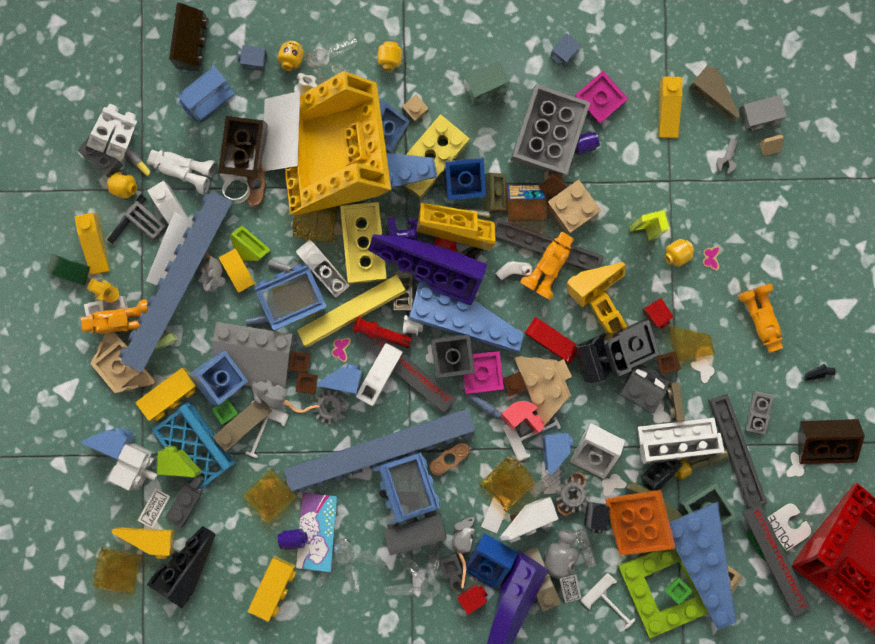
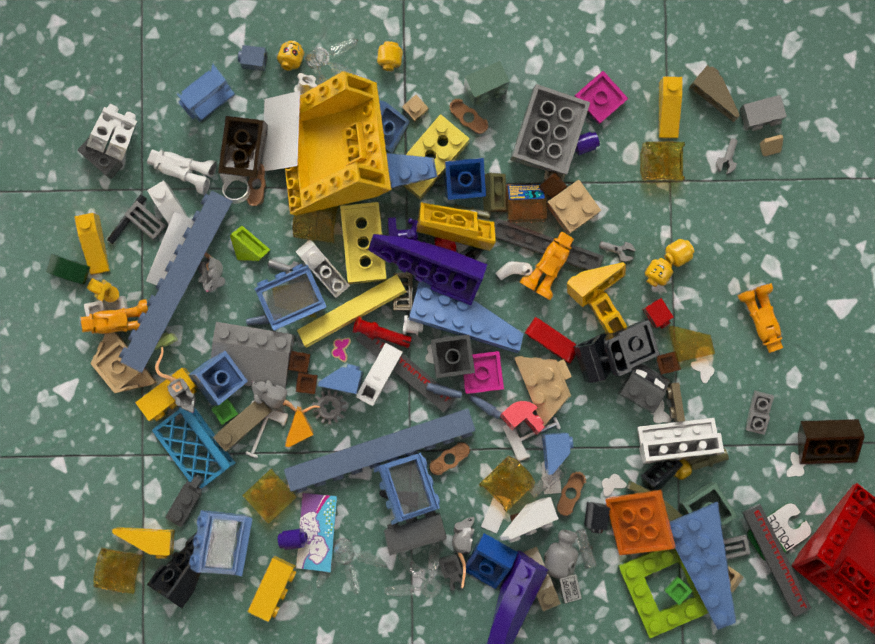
medium blue slope [81,427,136,459] -> none
yellow head [107,172,137,199] -> none
white brick [108,443,157,490] -> none
piece [125,147,150,177] -> none
white sticker [138,488,170,529] -> none
lime slope [157,446,201,477] -> none
dark brown slope [169,2,209,72] -> none
yellow slope [219,248,255,293] -> none
red brick [457,583,488,615] -> none
reddish brown plate [503,372,527,397] -> none
sand blue brick [550,33,581,67] -> none
light grey gear [556,477,590,513] -> none
white slope [570,423,625,479] -> none
white piece [581,573,636,629] -> none
neon yellow fence [629,210,670,241] -> none
dark pink sticker [703,246,721,271] -> none
dark grey tile [708,394,767,509] -> none
black bar [804,364,836,381] -> none
none -> light grey animal [155,347,196,413]
none -> window [190,510,253,576]
none -> light orange slope [285,406,313,447]
none -> sand blue animal [426,383,462,398]
none -> medium nougat piece [449,99,488,134]
none -> light grey bar [599,241,636,262]
none -> clear yellow slope [640,141,685,181]
none -> yellow head [644,258,673,287]
none -> light grey tile [724,534,750,559]

